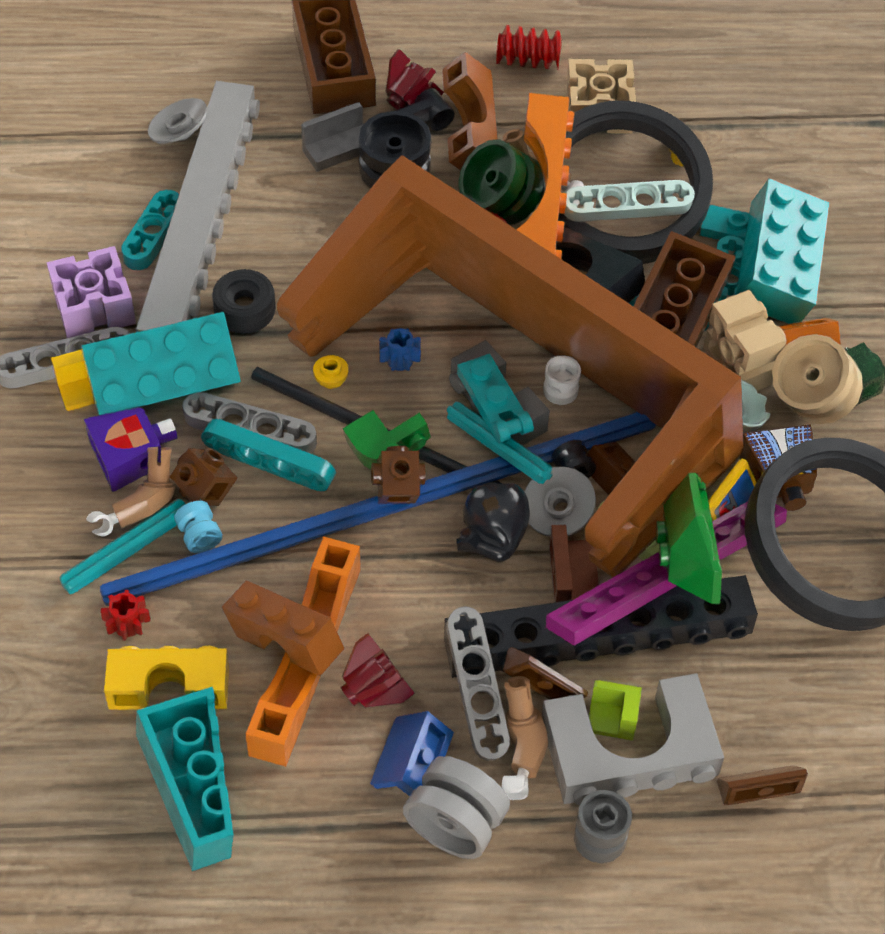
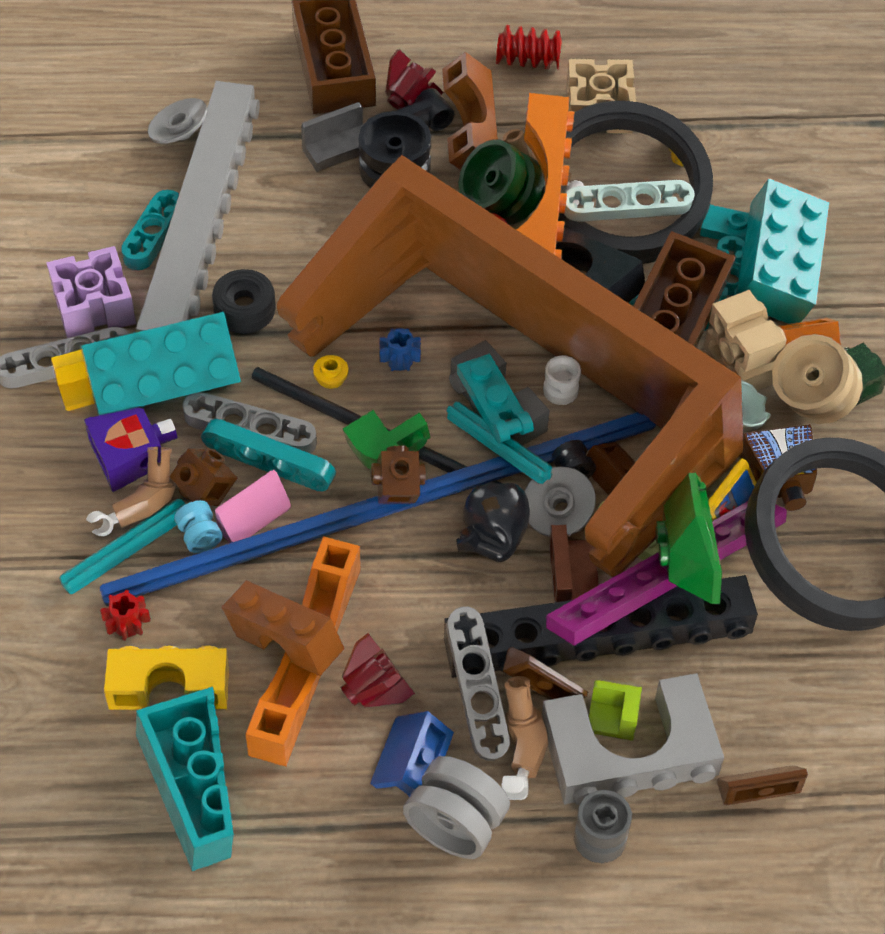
none -> bright pink slope [215,470,291,543]

